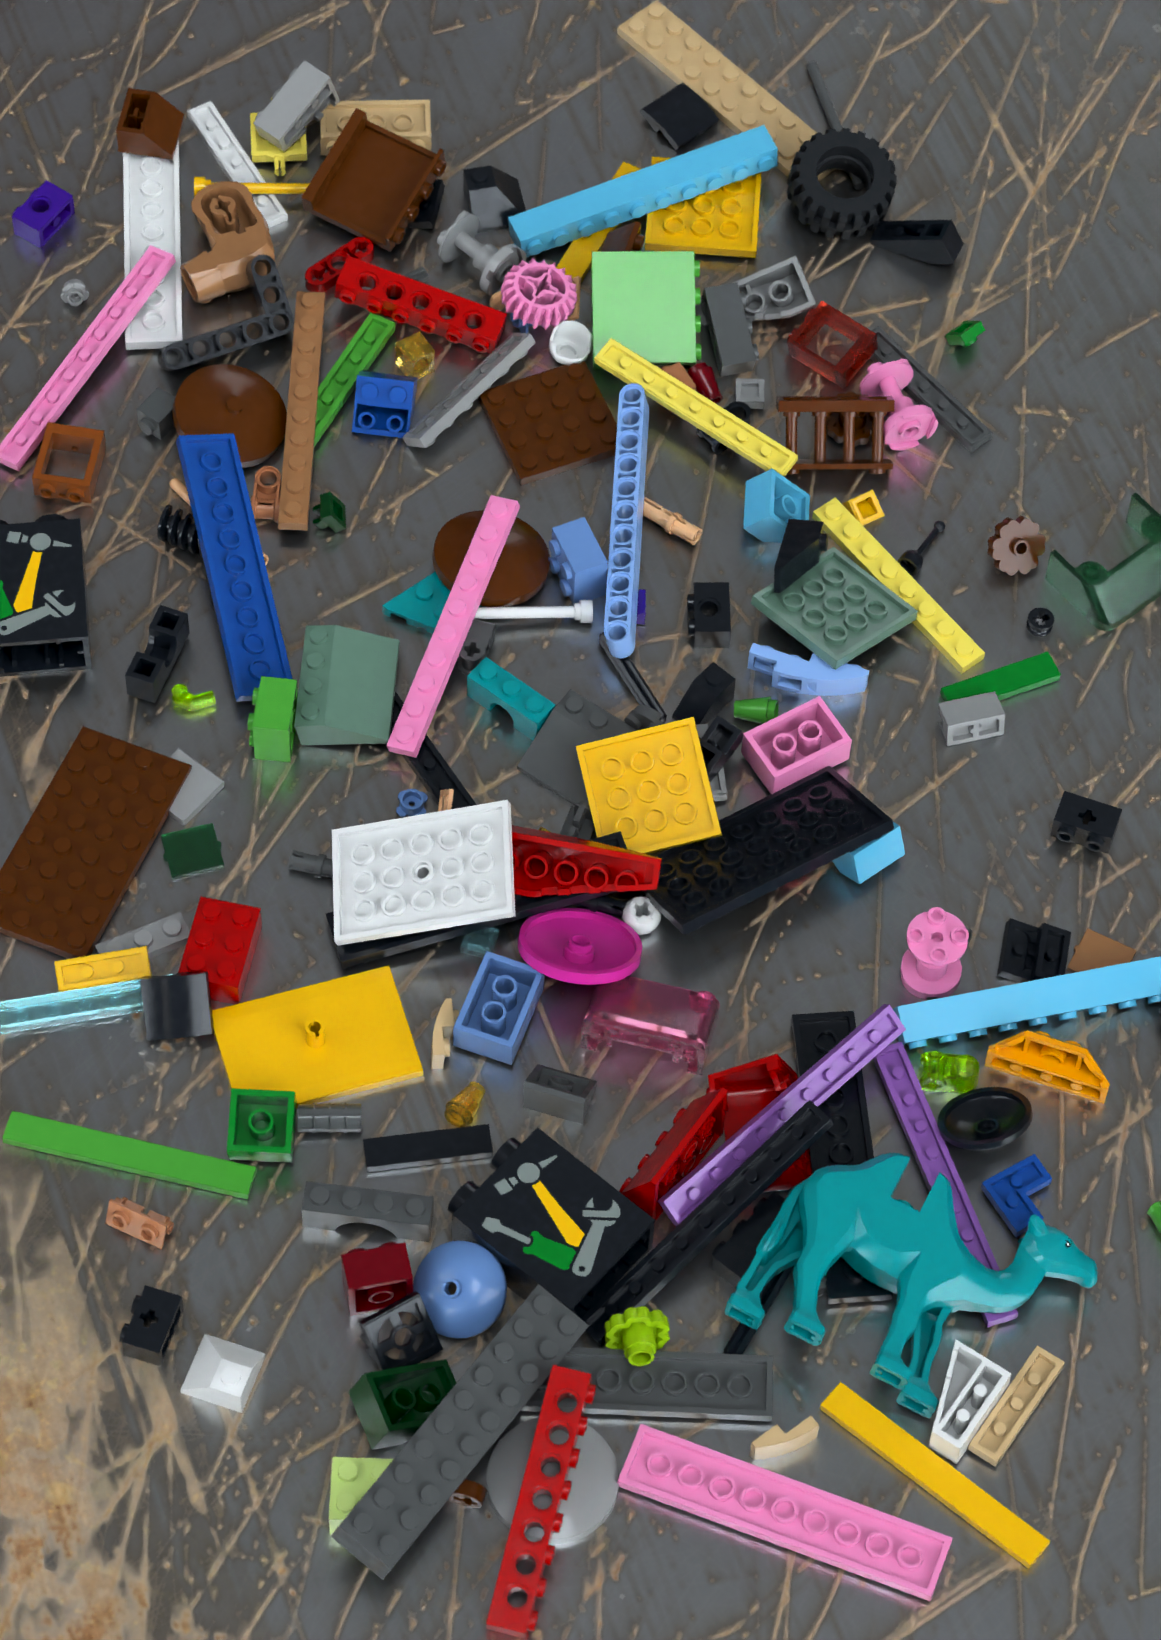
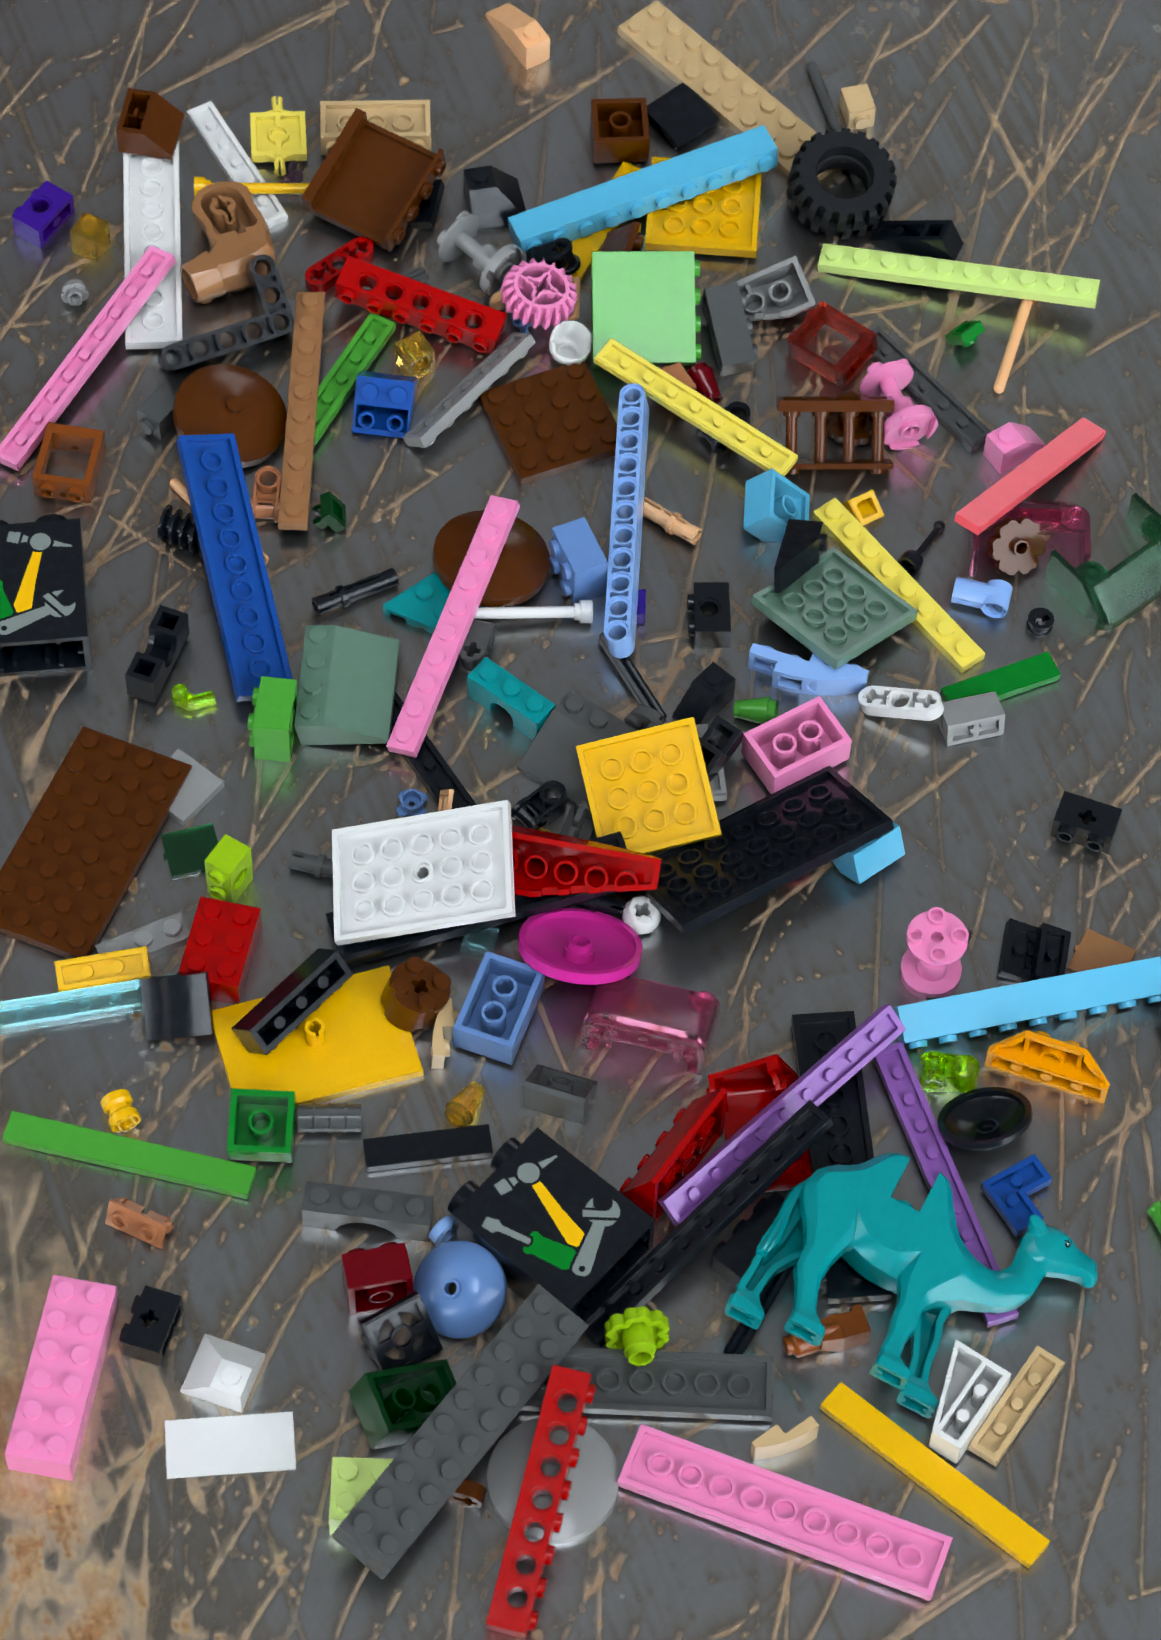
light grey wedge [253,60,340,152] -> none
light grey plate [735,378,764,409] -> none
none -> bright pink brick [5,1275,119,1481]
none -> clear yellow brick [70,211,111,263]
none -> yellow wheel [100,1089,141,1133]
none -> white sticker [165,1411,296,1479]
none -> lime brick [204,834,253,903]
none -> black brick [231,948,353,1055]
none -> clear purple hand [278,161,305,183]
none -> black pin [311,568,399,616]
none -> reddish brown brick [380,957,451,1032]
none -> light blue tile [428,1215,452,1246]
none -> light nougat slope [485,3,550,70]
none -> black piece [511,780,567,831]
none -> black piece [525,238,581,275]
none -> reddish brown brick [590,98,650,163]
none -> dark orange piece [782,1303,871,1358]
none -> yellowish green plate [818,243,1100,309]
none -> tan brick [839,83,876,130]
none -> white beam [858,686,944,721]
none -> light blue piece [951,577,1013,618]
none -> coral tile [954,417,1106,535]
none -> clear pink windscreen [968,500,1091,581]
none -> bright pink slope [983,422,1045,474]
none -> light nougat piece [993,299,1036,394]

